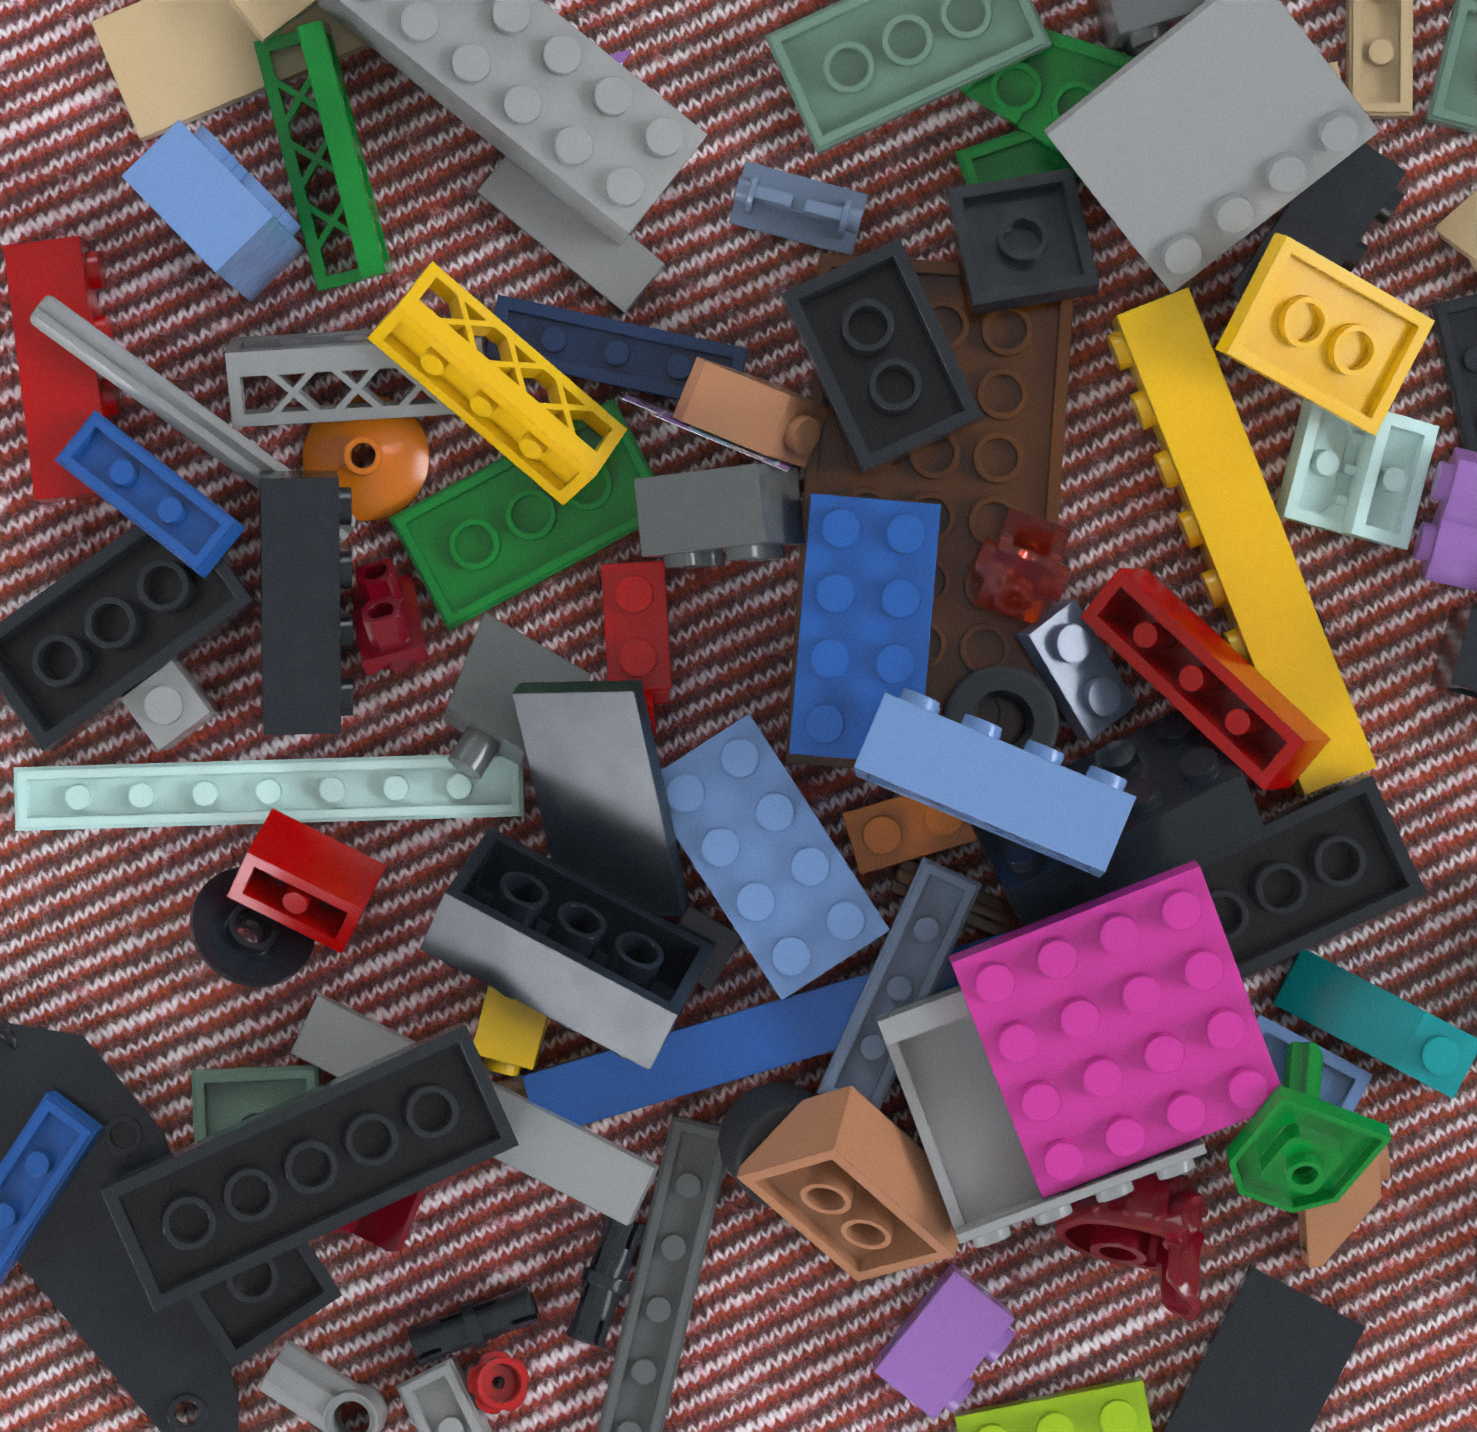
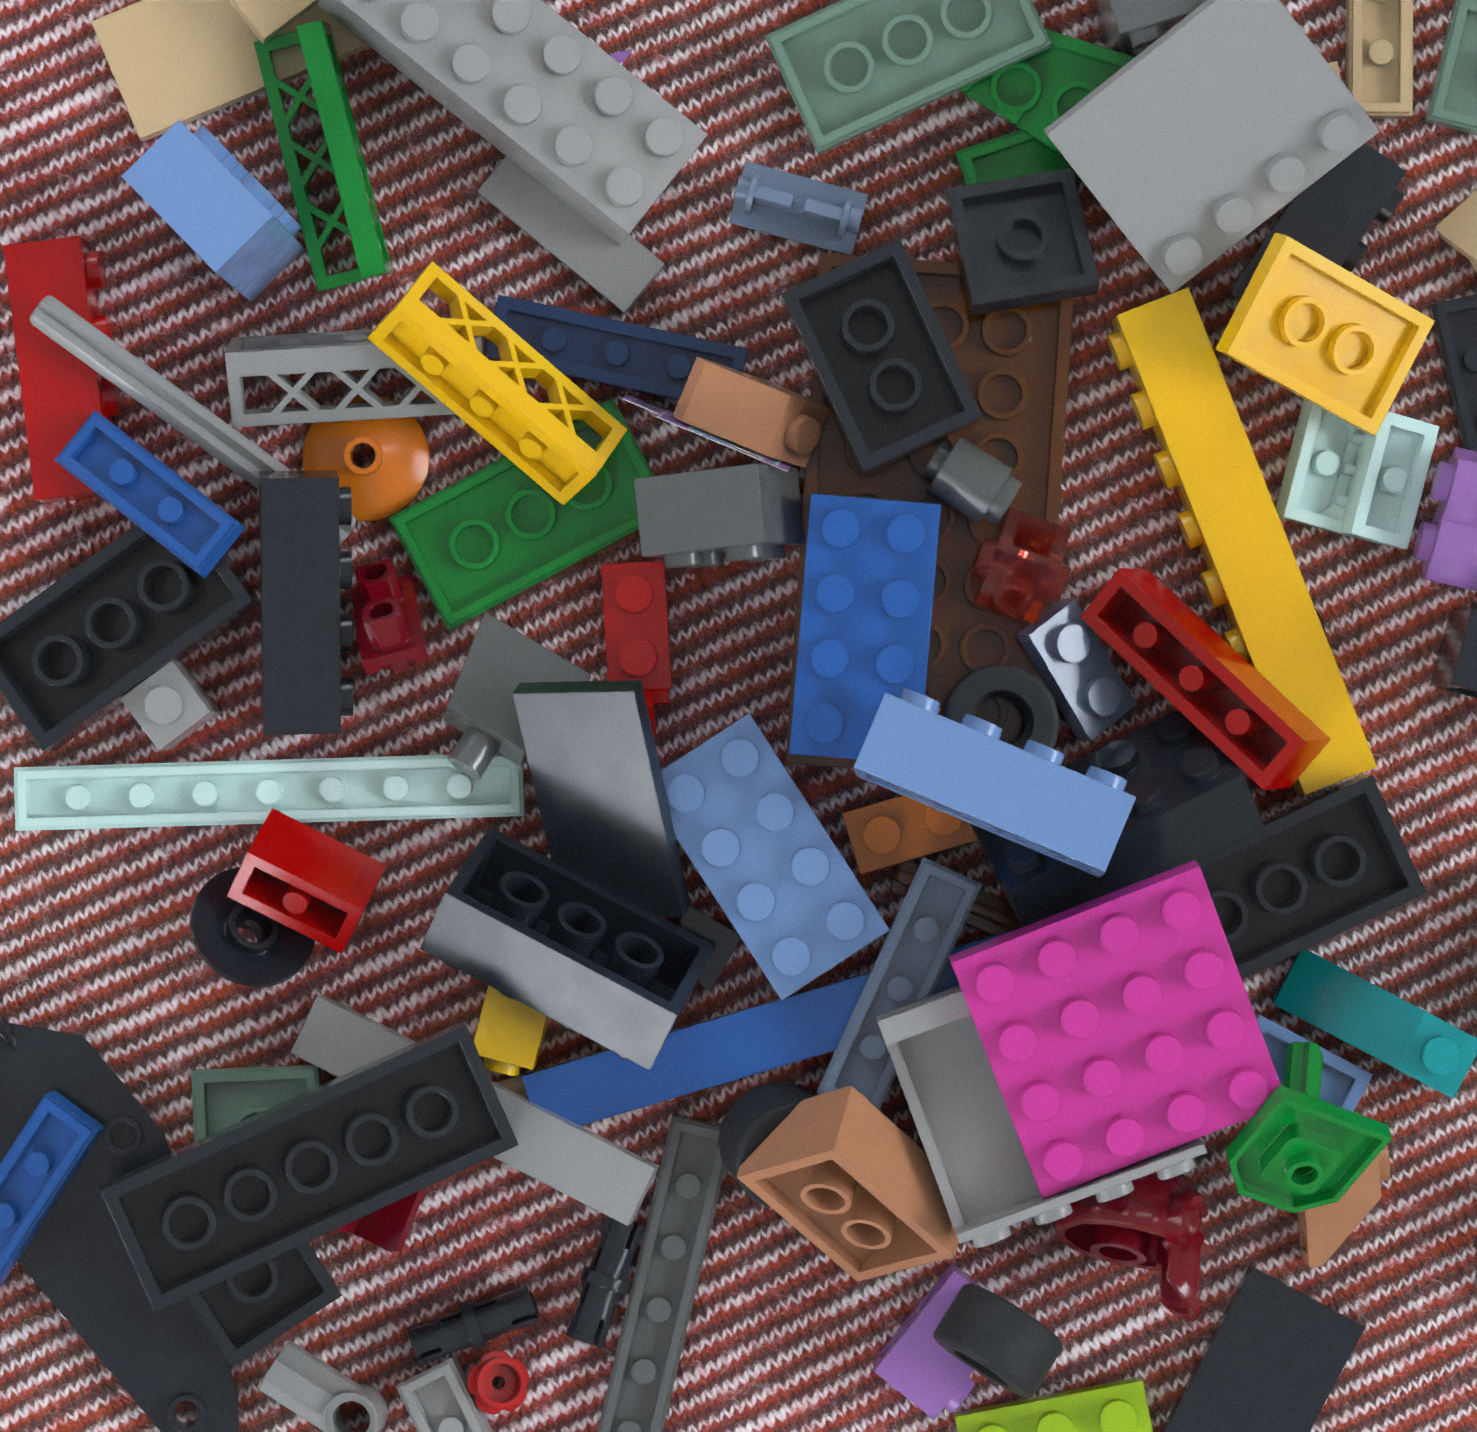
none -> dark grey brick [922,437,1023,527]
none -> black tyre [933,1283,1063,1397]

